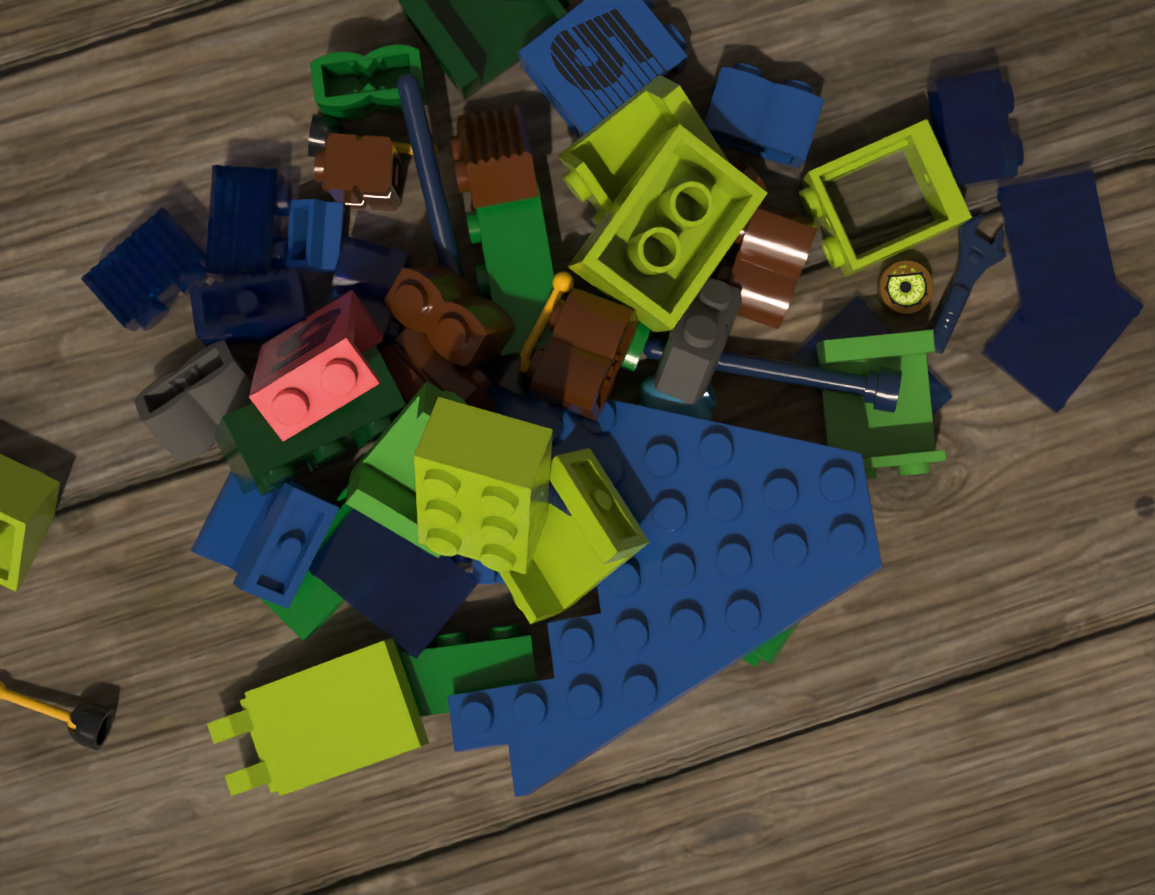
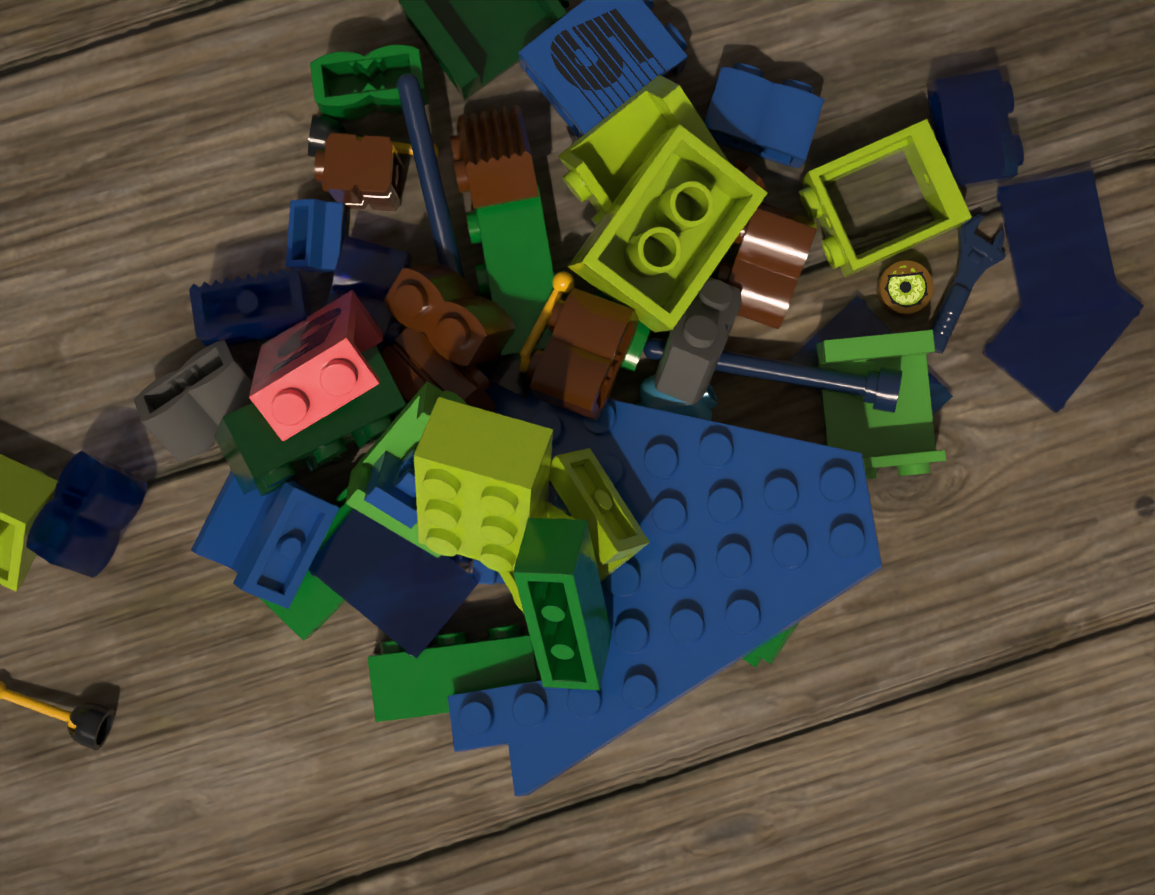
clear blue brick [81,207,215,332] -> none
clear blue brick [205,165,293,283] -> none
lime tile [207,638,430,797] -> none
none -> clear blue brick [26,451,147,578]
none -> tile [364,449,417,529]
none -> green brick [513,518,612,690]

